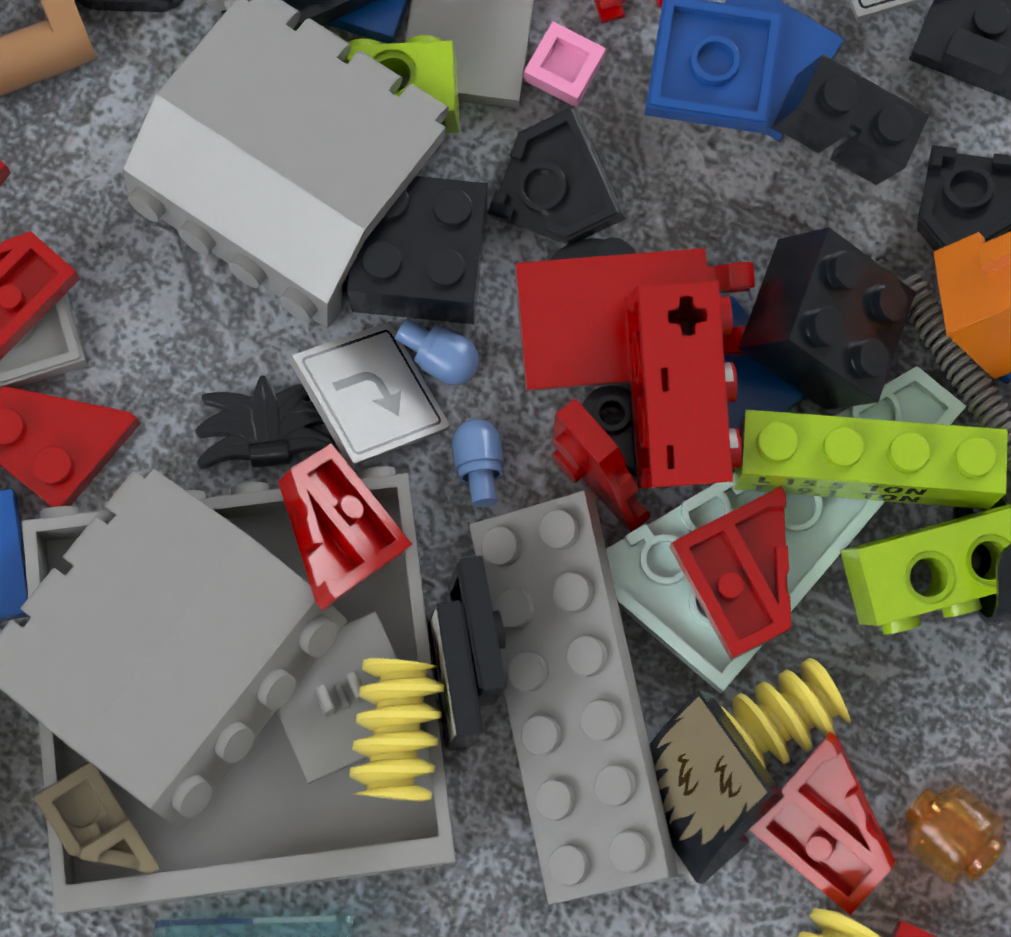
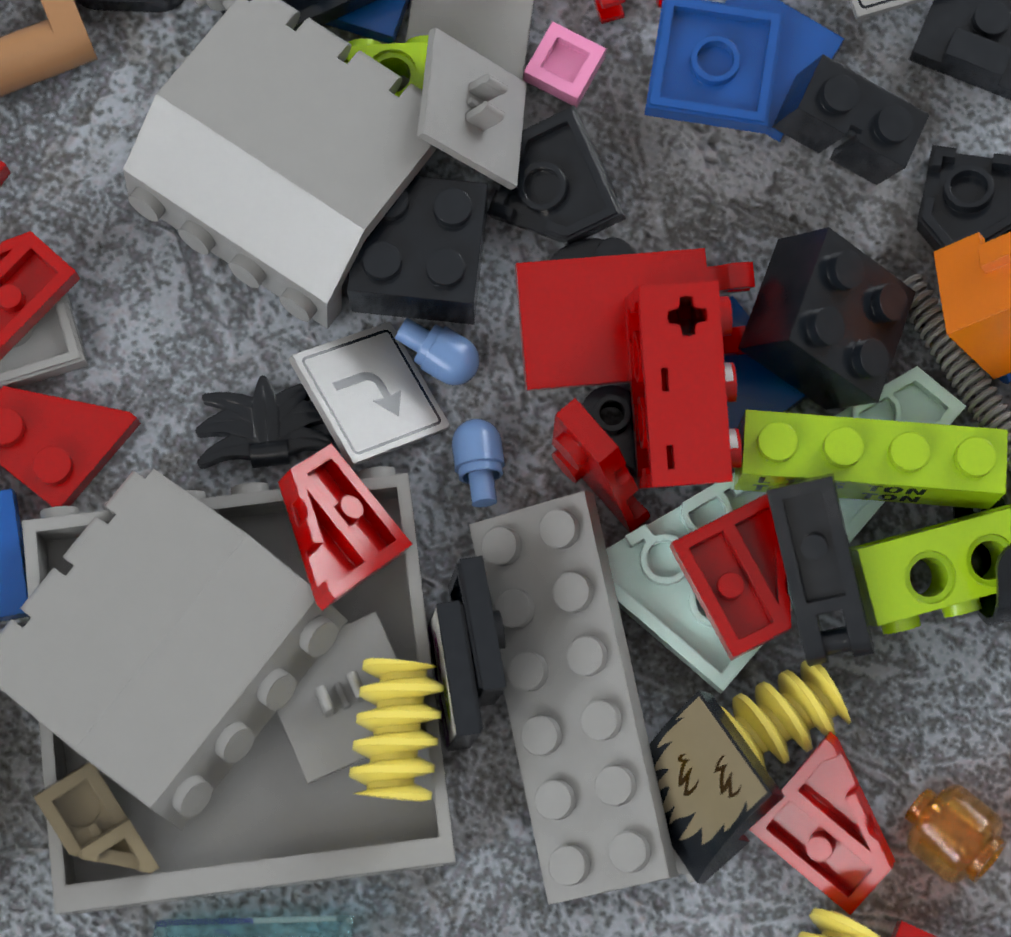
none -> light grey piece [417,27,527,190]
none -> black plate [766,473,874,667]

